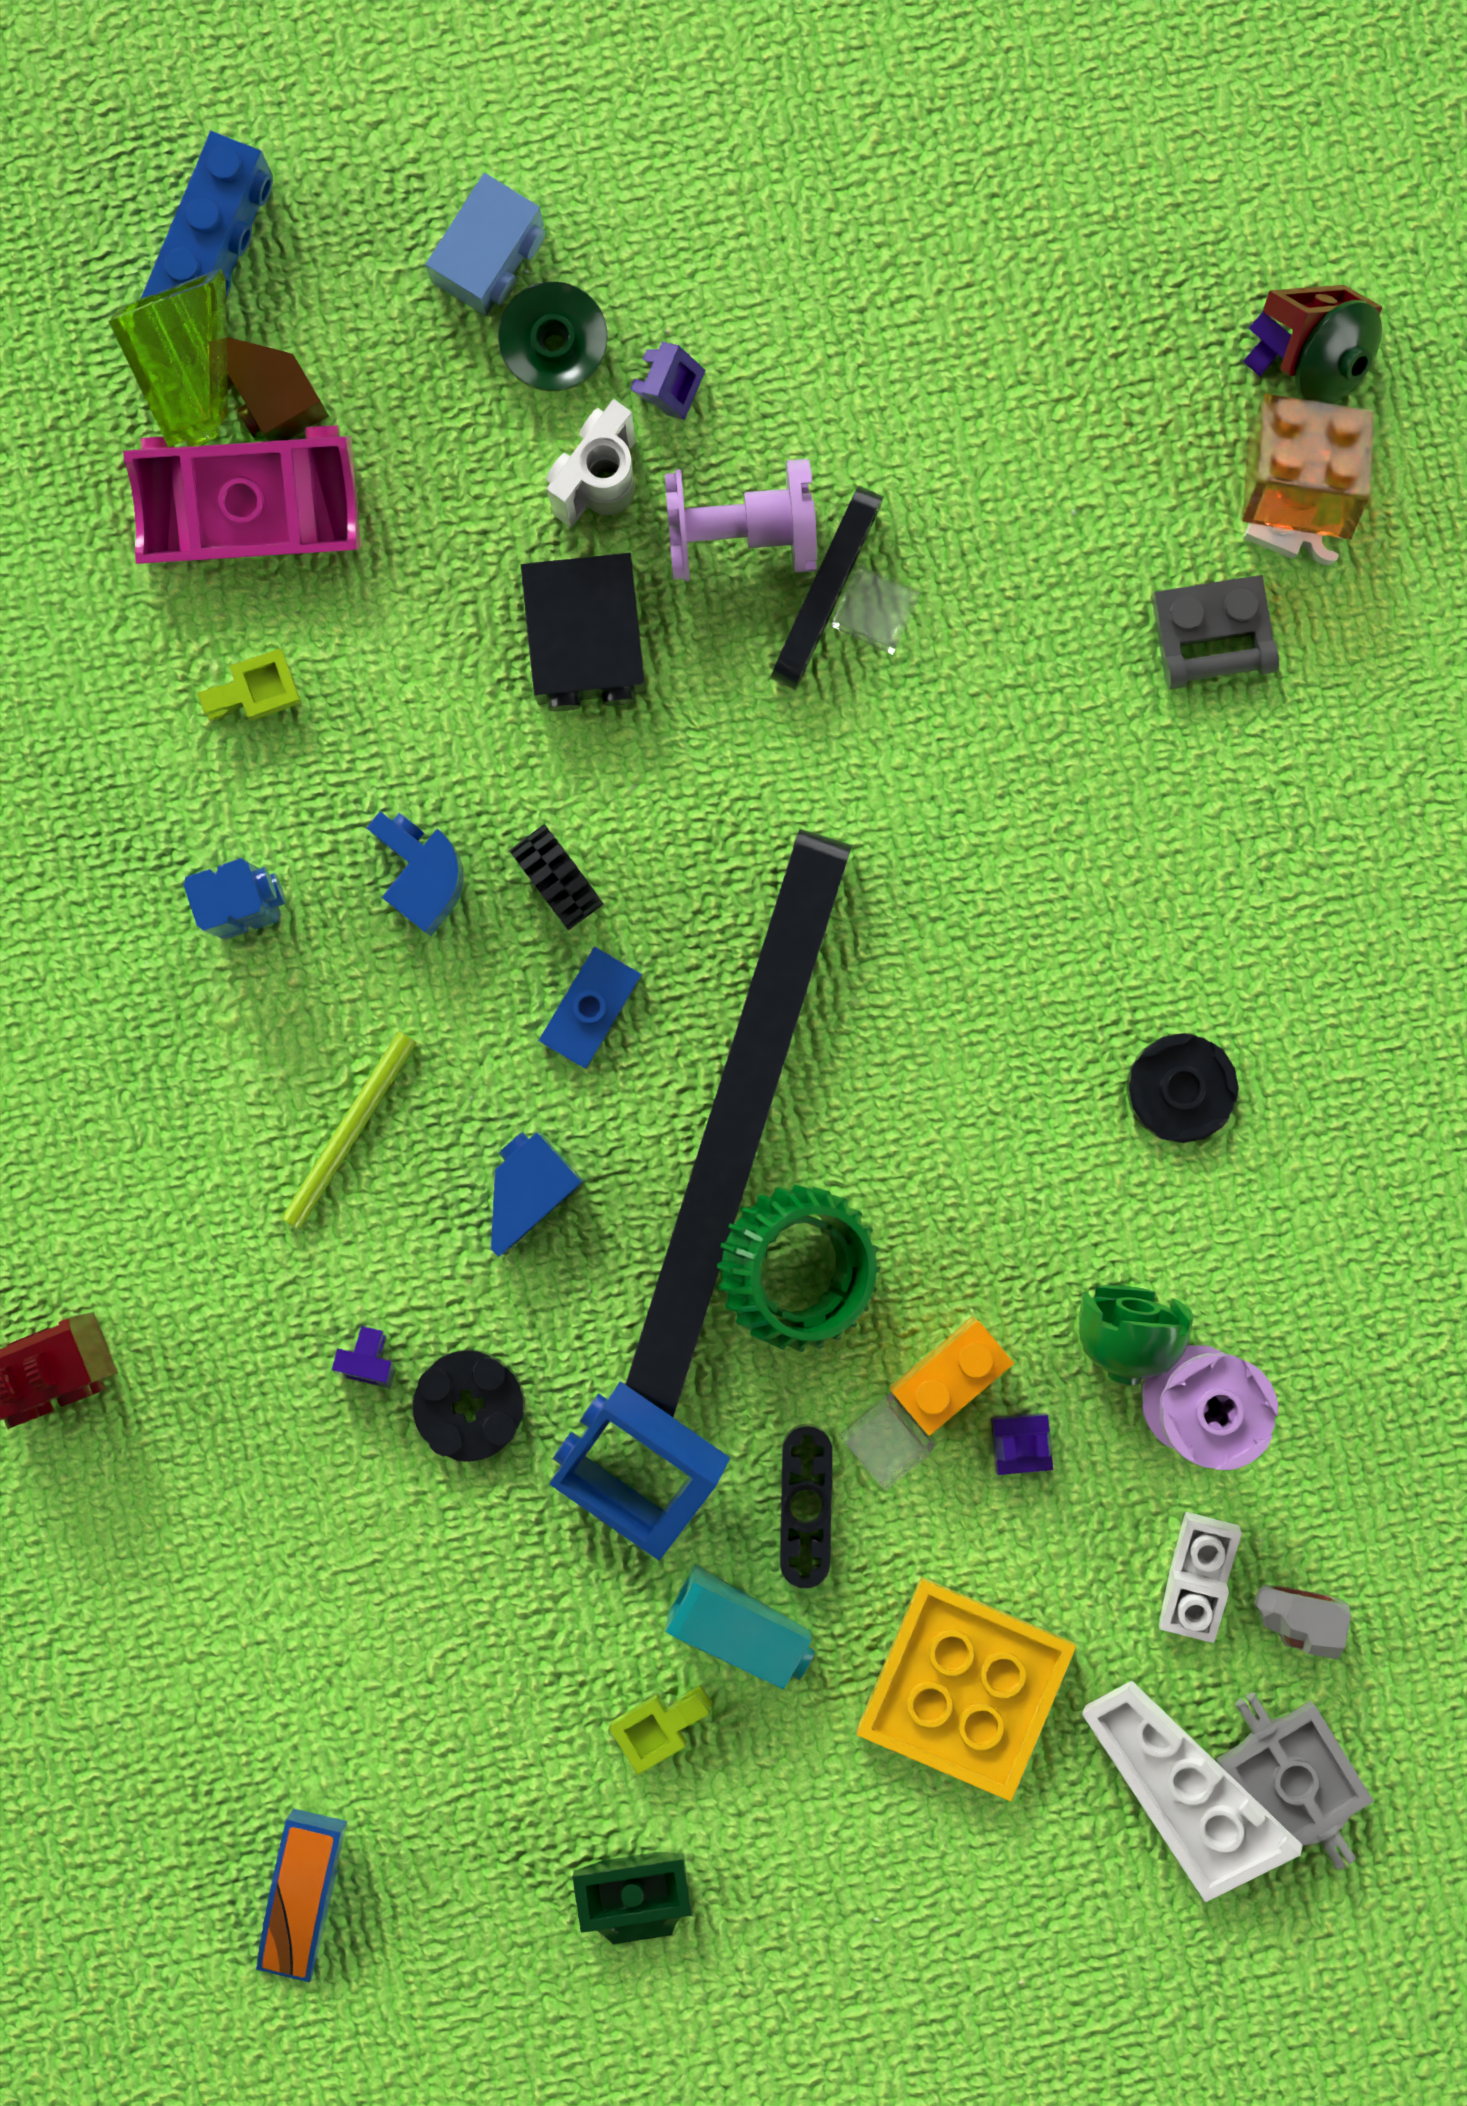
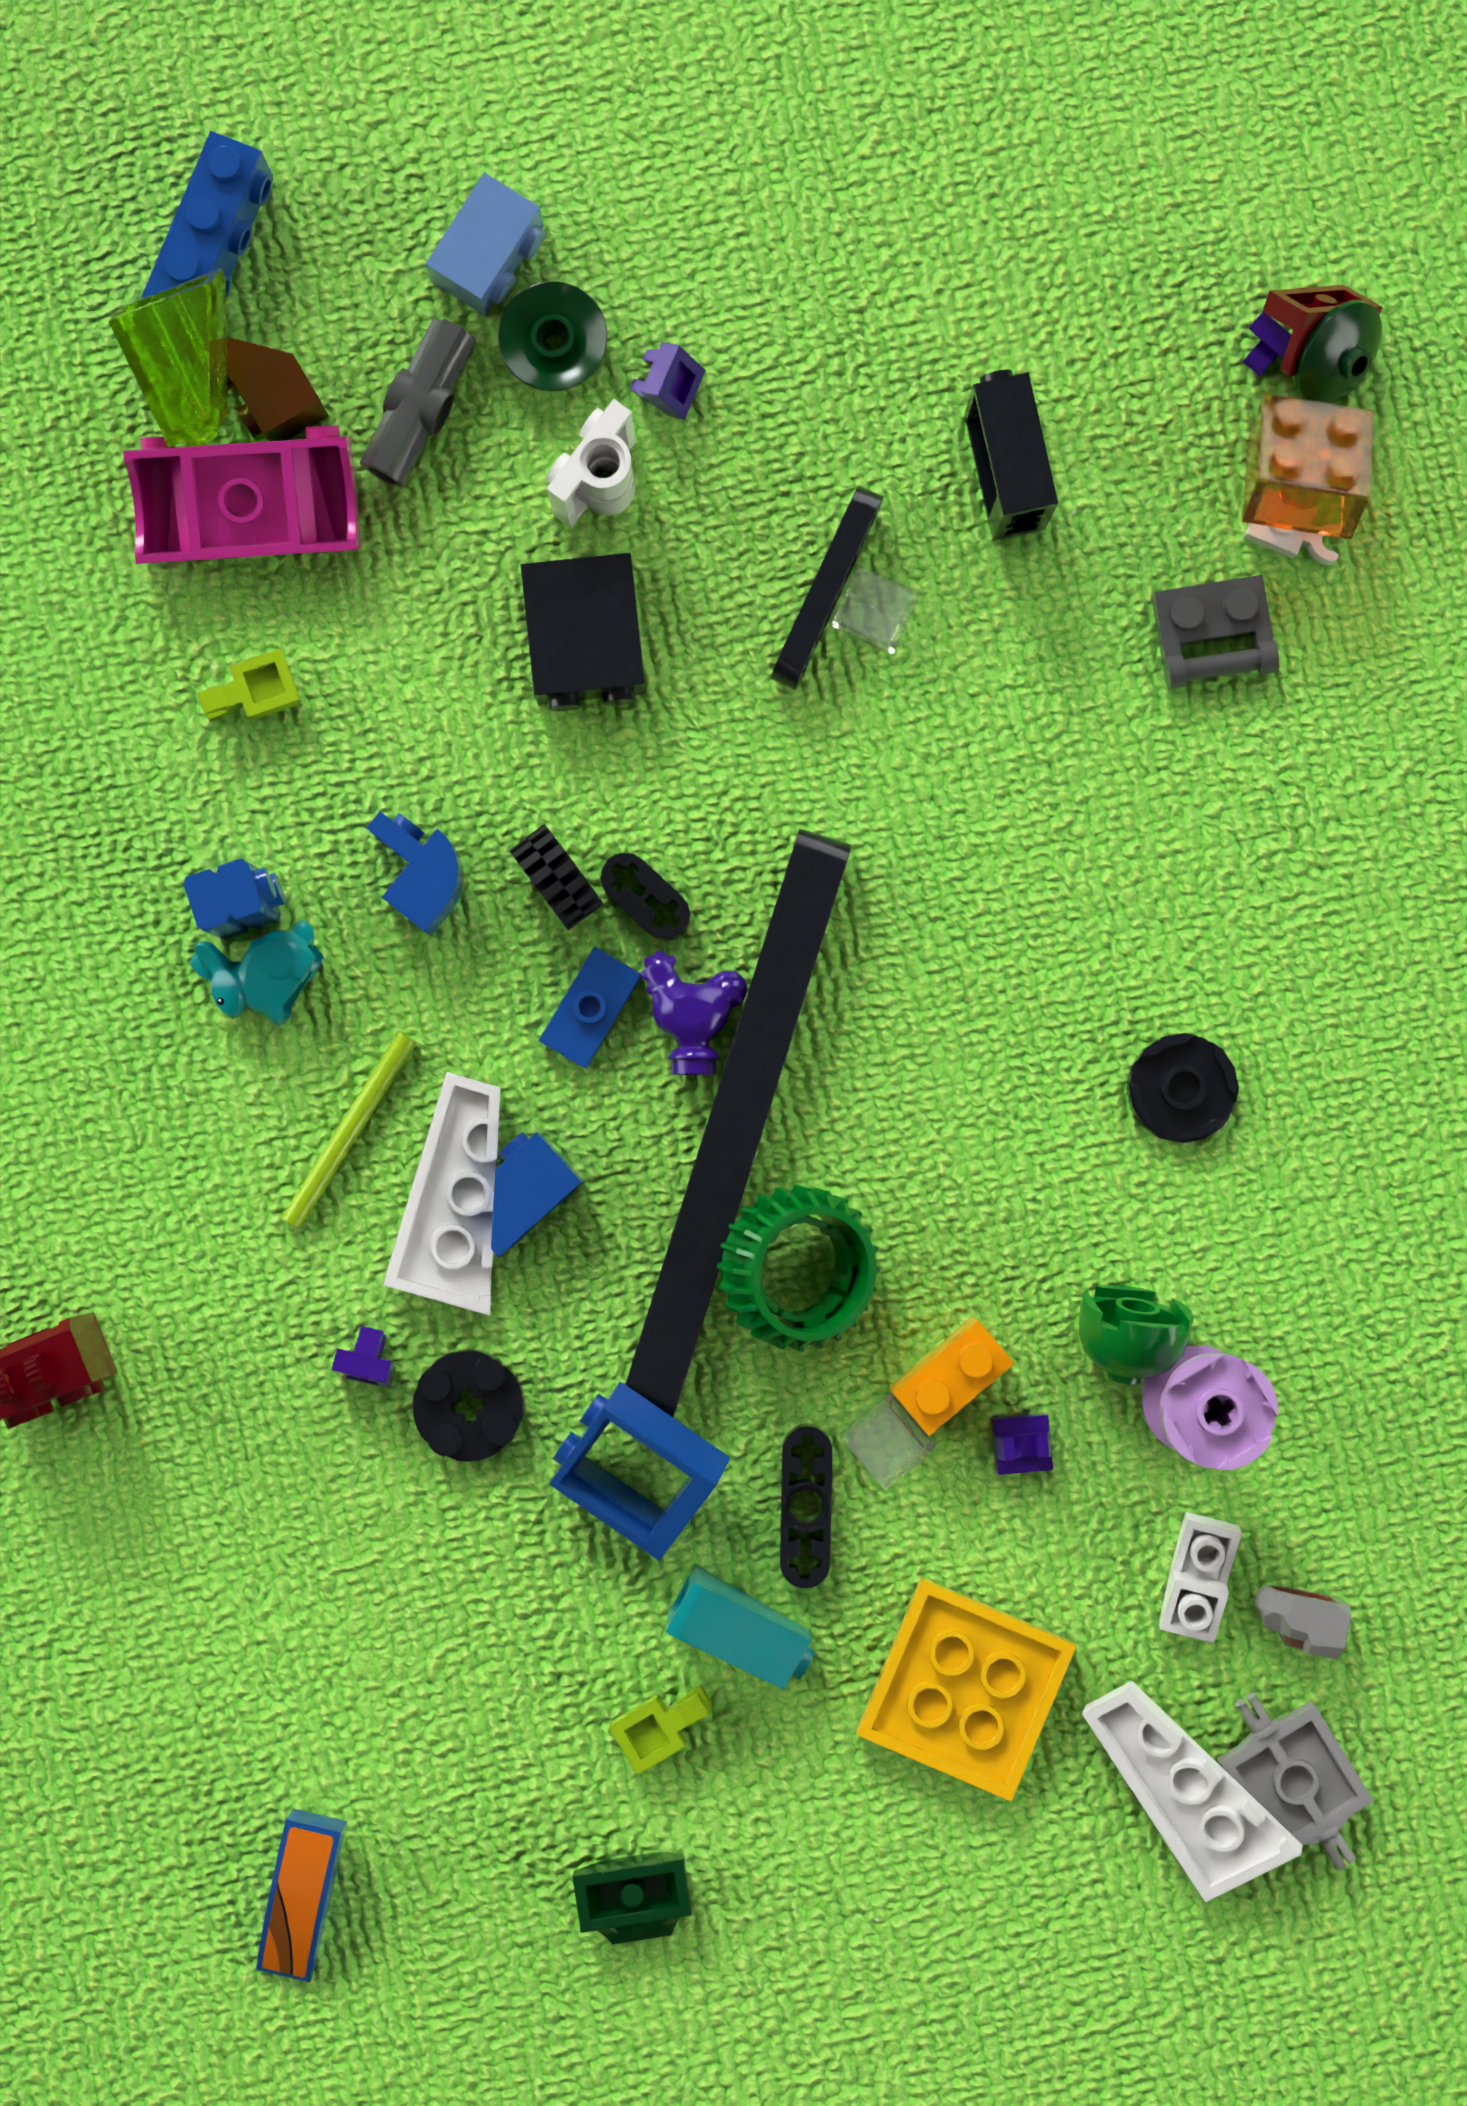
lavender piece [665,459,817,582] -> none
none -> teal animal [190,919,324,1027]
none -> dark grey piece [360,317,477,488]
none -> white wing [383,1072,500,1315]
none -> black beam [600,852,691,941]
none -> dark purple animal [639,950,747,1075]
none -> black window [964,369,1058,541]

